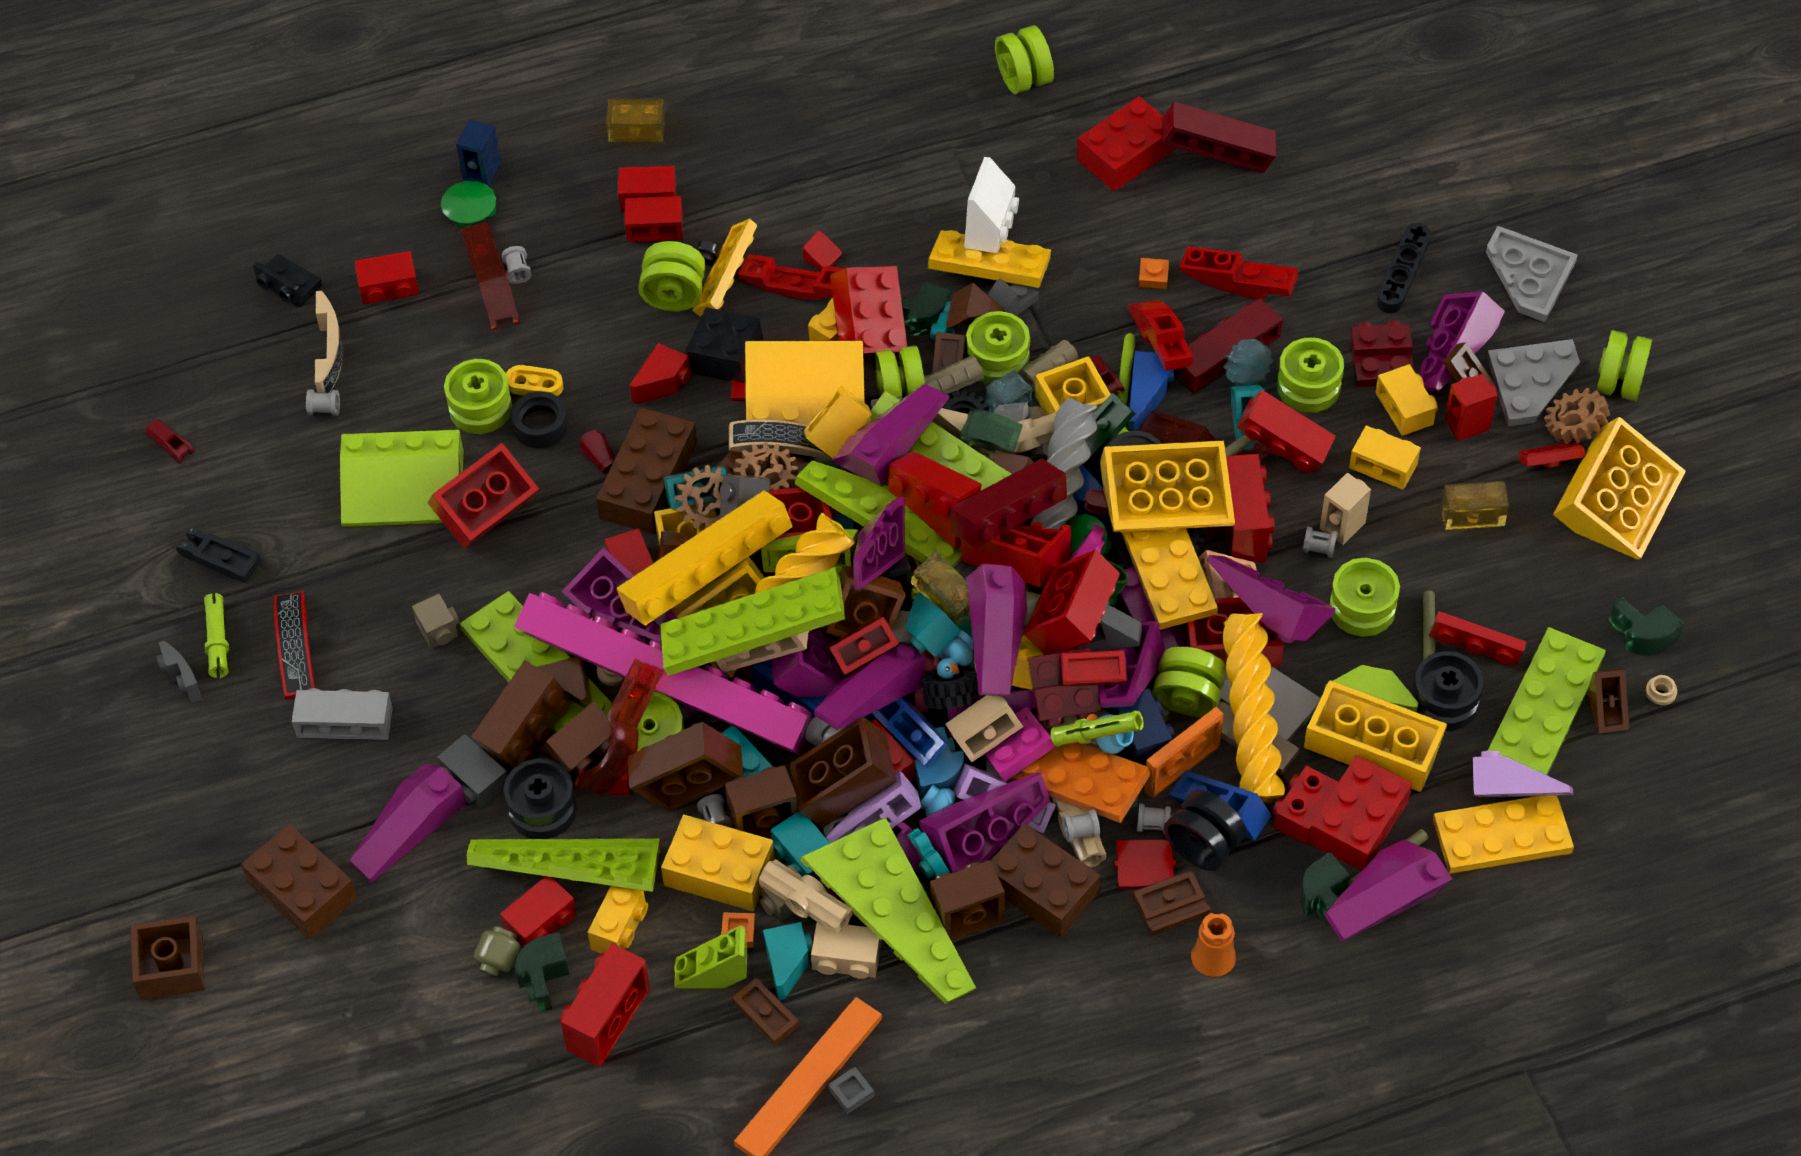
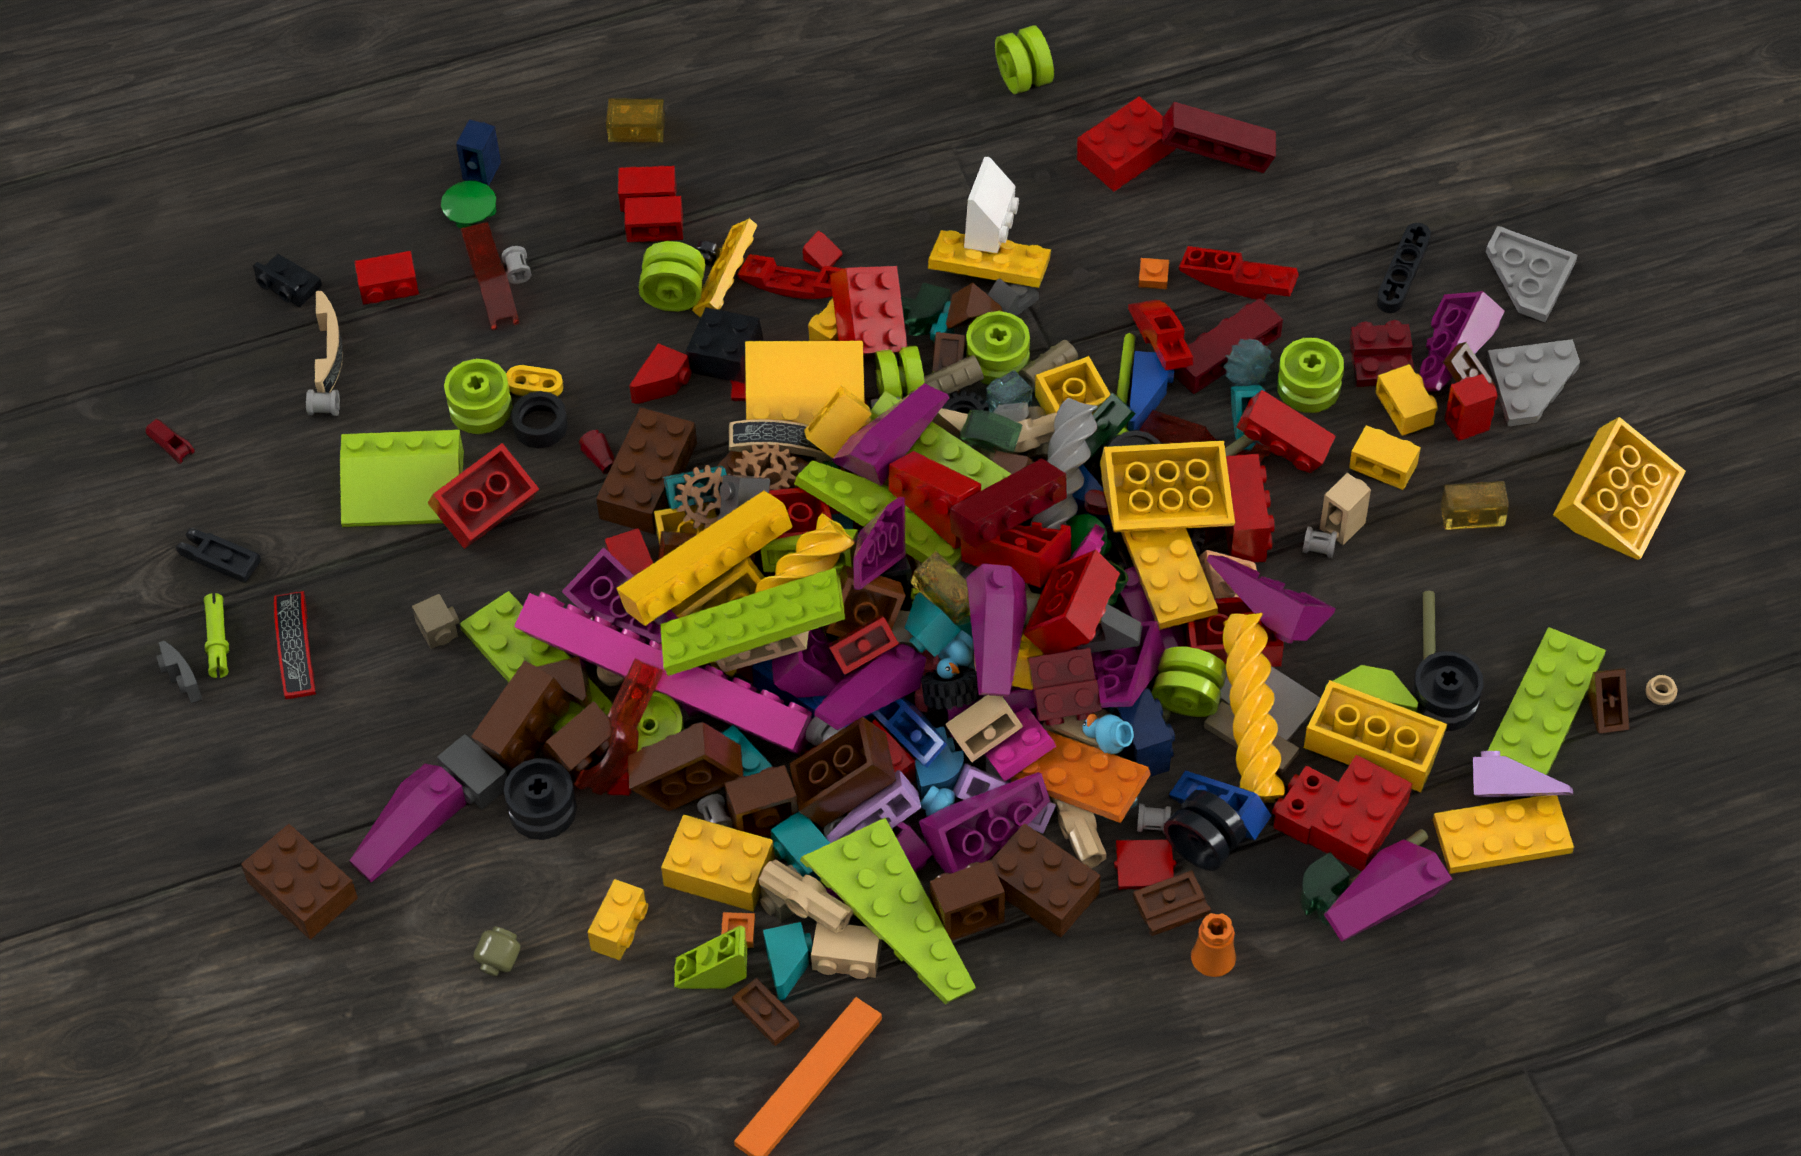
reddish brown brick [131,916,205,1000] -> none
light grey brick [291,688,393,740] -> none
lime wing [467,839,660,892] -> none
red brick [500,876,577,953] -> none
clear green brick [515,932,570,1013] -> none
red brick [560,943,650,1068] -> none
dark grey plate [828,1067,875,1114] -> none
teal plate [907,828,950,879] -> none
lime pin [1051,710,1144,747] -> none
red tile [1061,650,1127,687] -> none
light grey bush [1062,809,1100,843] -> none
dark red bar [1090,354,1125,394] -> none
orange tile [1144,707,1224,799] -> none
lime wheel [1329,558,1400,637] -> none
red plate [1429,611,1527,667] -> none
red plate [1518,442,1585,467] -> none
medium nougat gear [1544,388,1610,444] -> none
lime wheel [1597,330,1652,402] -> none
clear green brick [1609,598,1684,656] -> none

